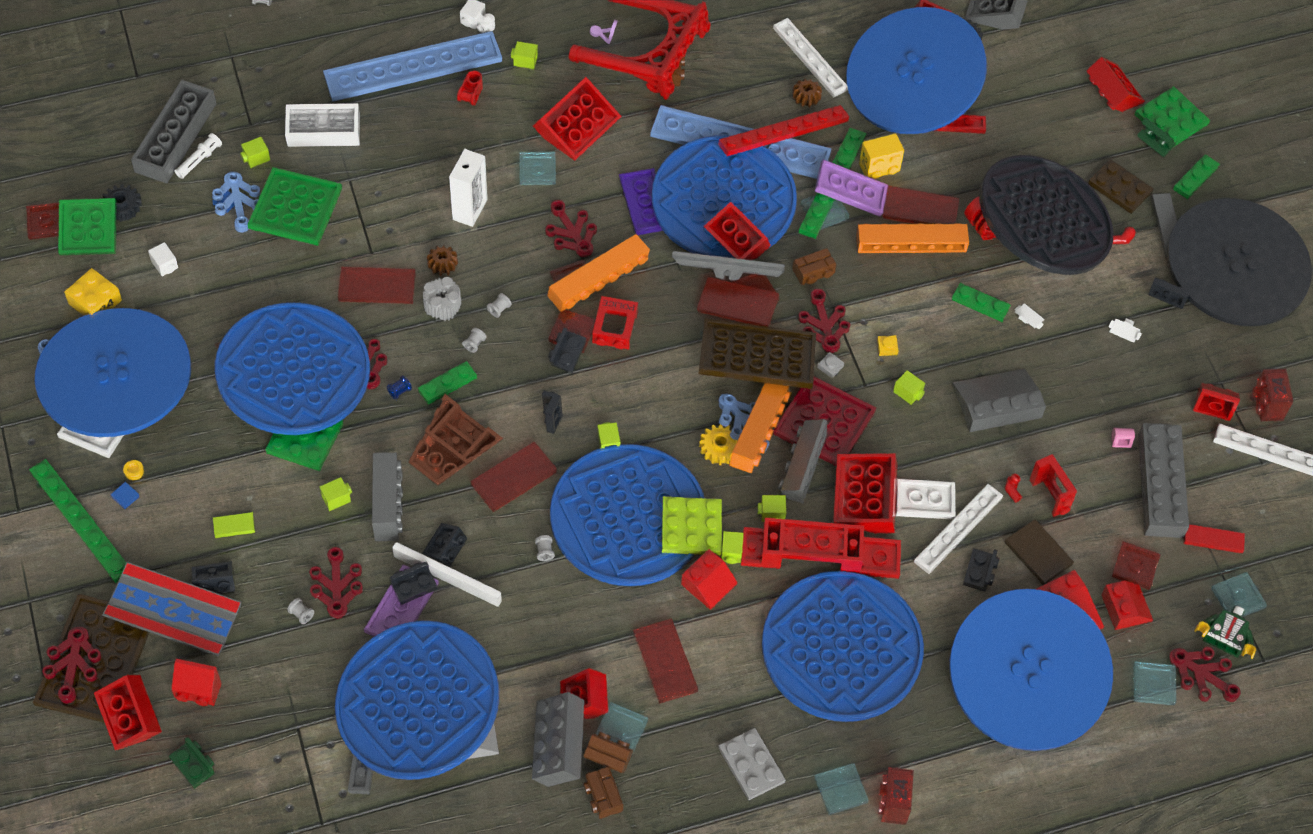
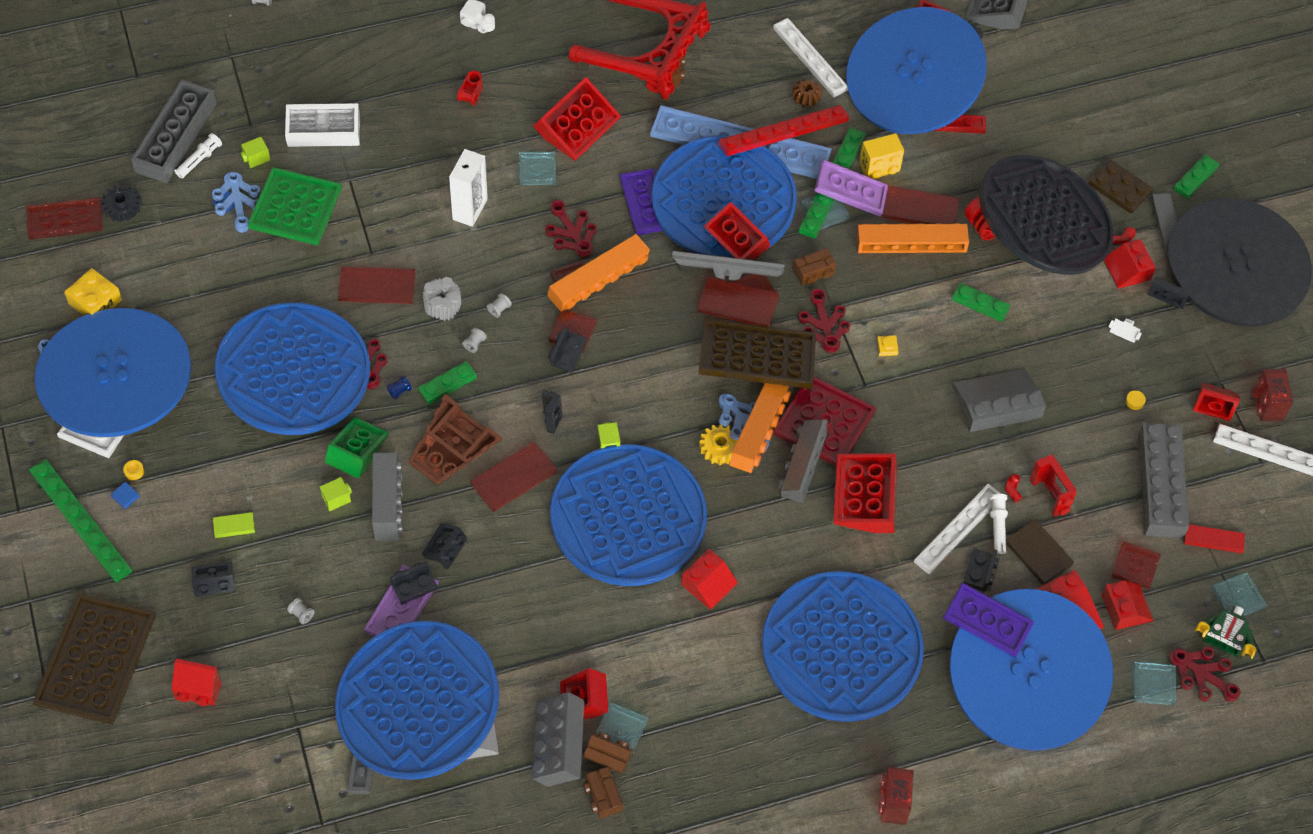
dark red plant [42,627,101,704] -> none
green plate [58,198,116,255] -> none
red slope [94,675,162,750] -> none
hinge [102,562,242,656] -> none
white brick [148,242,178,276] -> none
dark green bracket [169,737,215,789] -> none
green plate [265,420,343,471] -> none
dark red plant [309,547,363,619] -> none
medium blue plate [323,31,502,102] -> none
white tile [393,542,502,607] -> none
reddish brown gear [427,245,458,276] -> none
lime brick [511,41,538,69] -> none
light grey bush [535,535,554,561] -> none
lavender piece [590,20,618,44] -> none
red window [592,296,638,350] -> none
clear red tile [633,618,698,704] -> none
lime plate [662,496,722,556] -> none
light grey plate [718,728,785,801] -> none
lime brick [721,531,743,564] -> none
red bracket [741,518,901,579] -> none
lime brick [757,495,786,522] -> none
clear light blue tile [814,763,869,815] -> none
light grey plate [817,352,844,378] -> none
lime brick [893,370,925,405] -> none
white tile [896,479,955,519] -> none
white piece [1015,303,1045,329] -> none
red slope [1087,57,1145,112] -> none
bright pink brick [1112,428,1135,448] -> none
green plate [1134,87,1210,146] -> none
dark green bracket [1137,118,1176,157] -> none
none -> green slope [325,417,389,478]
none -> dark purple tile [943,583,1034,658]
none -> white pin [990,494,1008,554]
none -> red slope [1103,239,1156,289]
none -> yellow tile [1126,391,1146,410]

